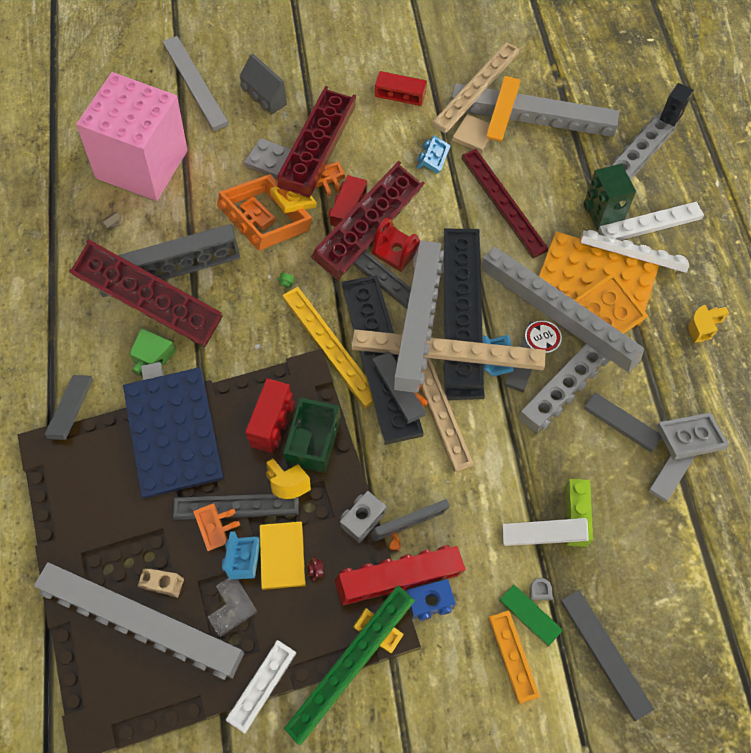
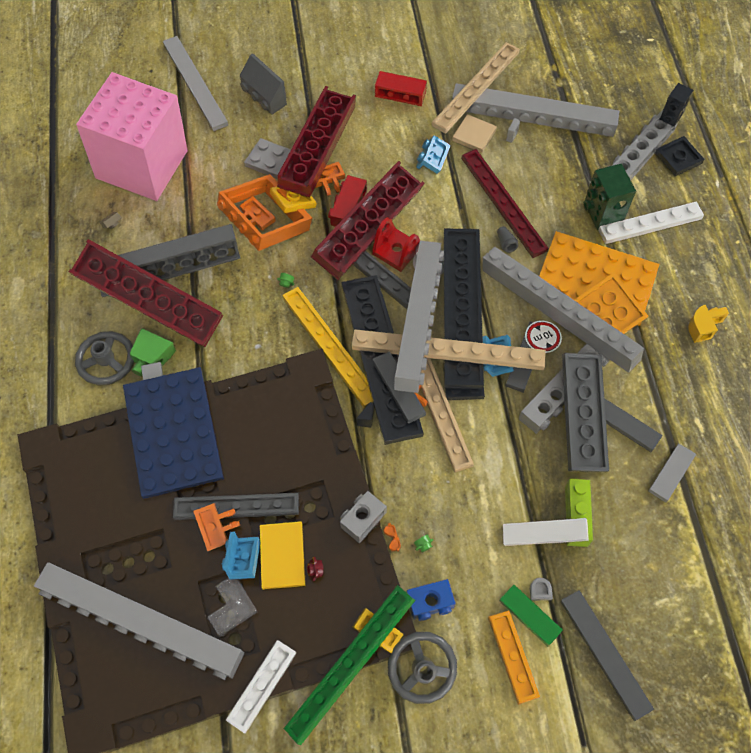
dark grey tile [45,375,93,440] -> none
tan leg [137,569,184,598] -> none
red brick [245,378,295,454] -> none
yellow brick [266,459,311,499] -> none
dark green piece [284,398,341,473] -> none
red brick [334,545,466,606] -> none
dark grey tile [370,499,450,541] -> none
light orange tile [486,76,521,142] -> none
white plate [581,230,689,273] -> none
light grey plate [656,413,729,460] -> none
none -> dark grey piece [75,331,134,385]
none -> black slope [356,402,374,428]
none -> dark grey piece [388,632,457,704]
none -> bright green plate [414,534,434,553]
none -> dark grey cone [497,226,518,253]
none -> light grey tile [506,118,520,143]
none -> dark grey plate [562,353,609,472]
none -> black plate [655,136,705,176]

